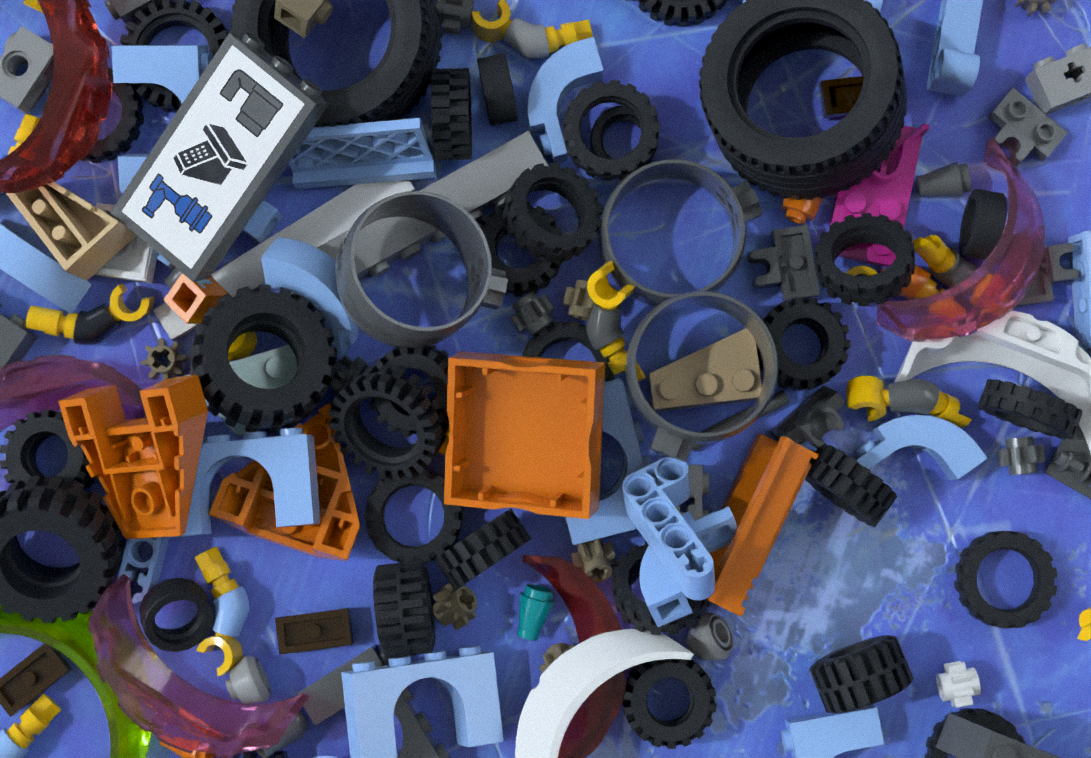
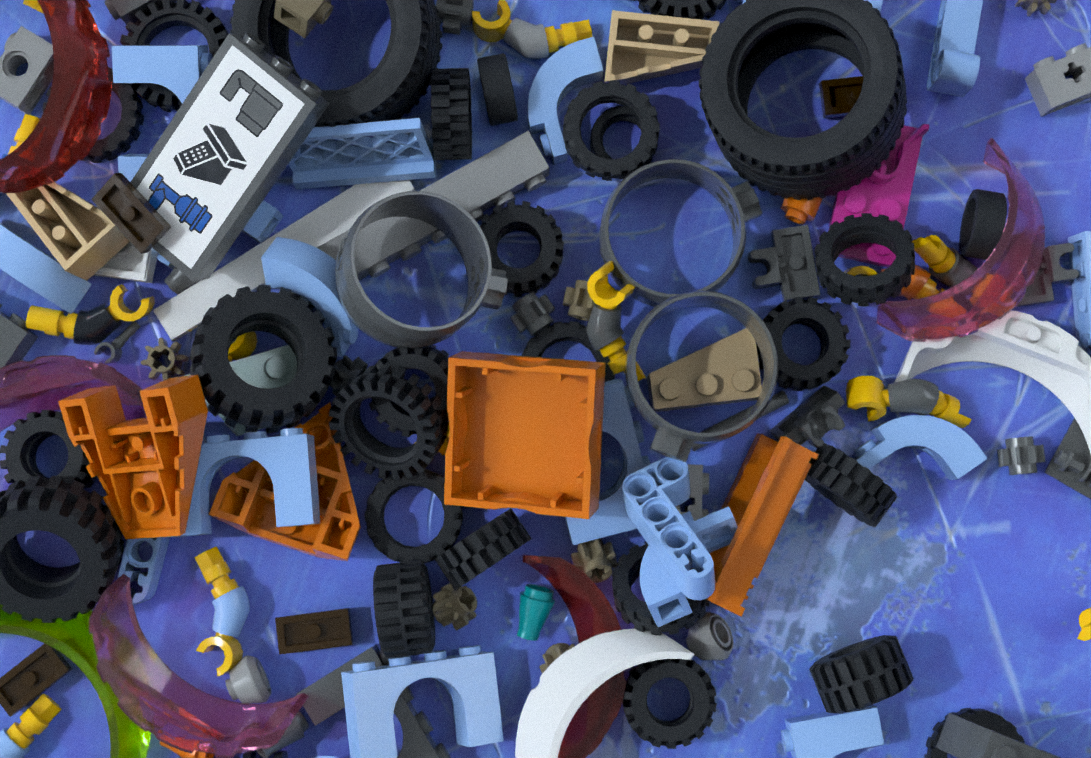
black tyre [139,578,214,652] -> none
orange brick [164,273,230,324] -> none
black tyre [502,163,603,262] -> none
dark grey cone [916,162,971,197] -> none
white gear [936,661,981,708] -> none
black tyre [954,531,1057,629] -> none
black tyre [978,379,1083,440] -> none
dark grey plate [985,88,1068,170] -> none
none -> dark brown plate [91,173,171,254]
none -> dark grey hand [94,321,141,364]
none -> tan wedge [604,10,720,85]

